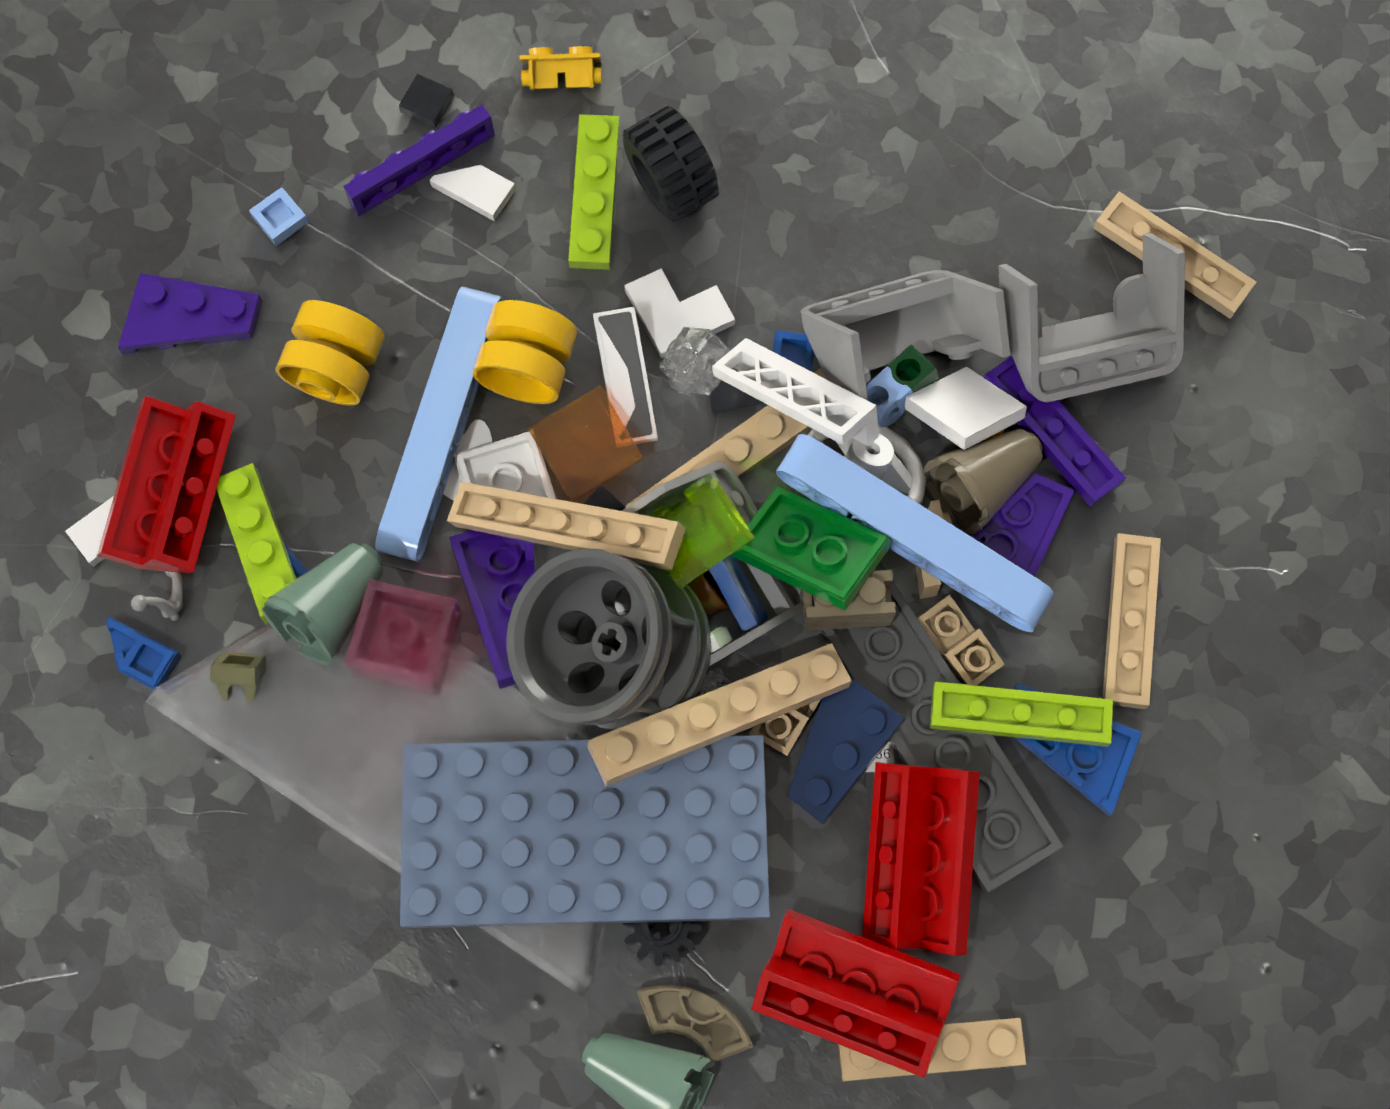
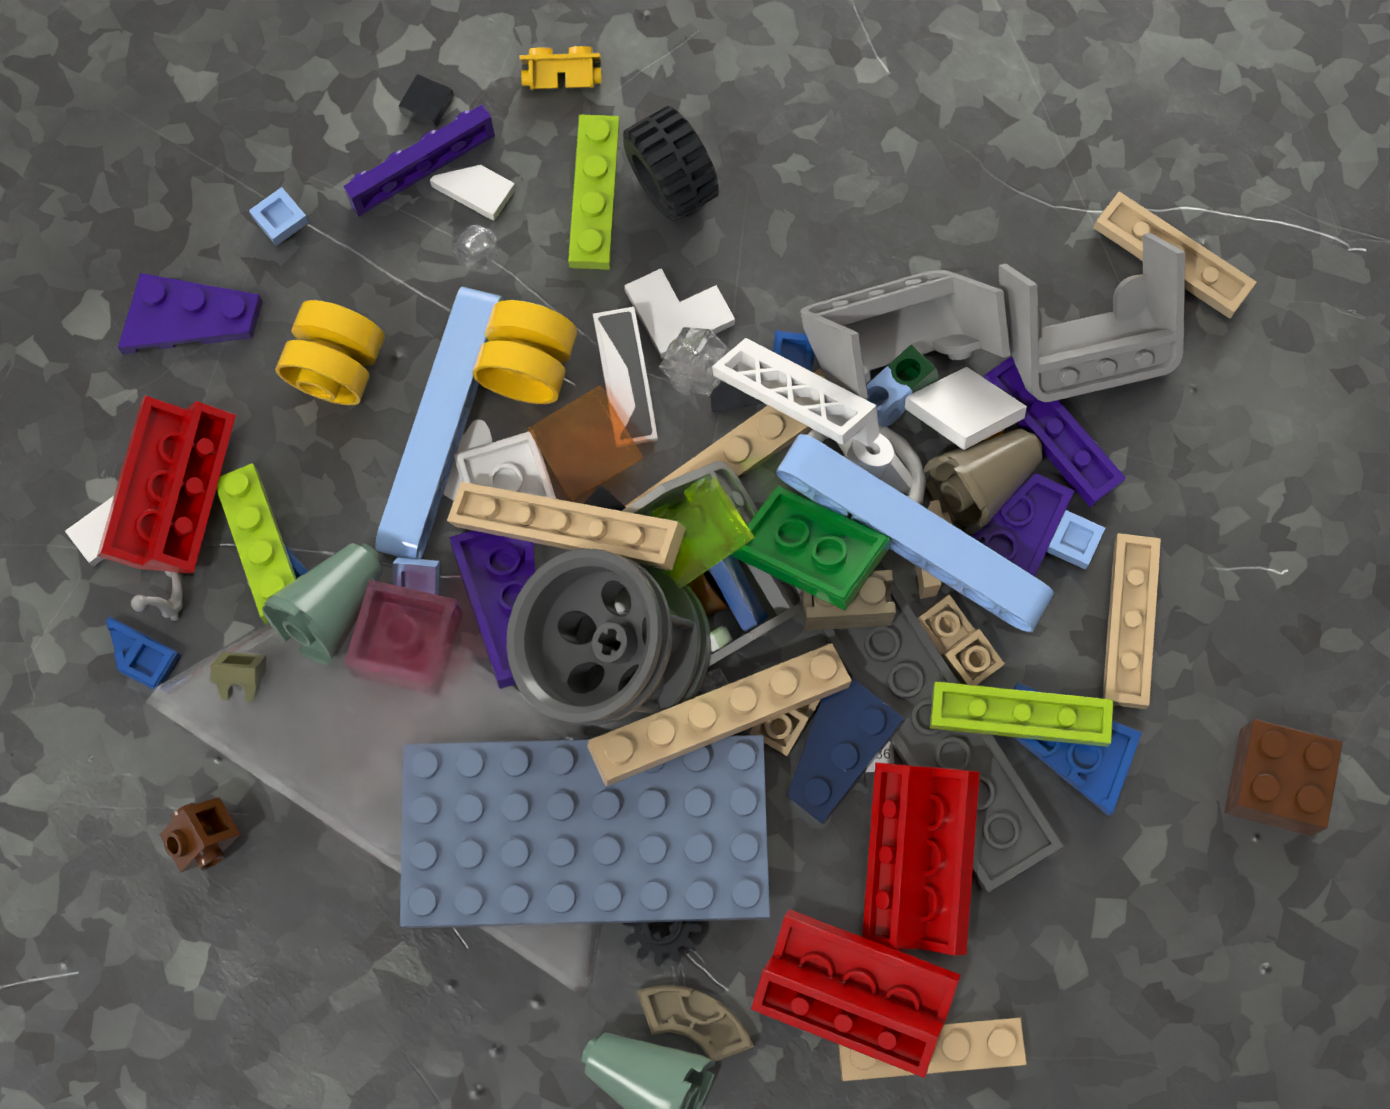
none -> reddish brown brick [159,797,241,873]
none -> light blue plate [393,557,440,607]
none -> clear piece [452,225,498,271]
none -> light blue plate [1046,510,1105,570]
none -> reddish brown brick [1224,719,1343,836]

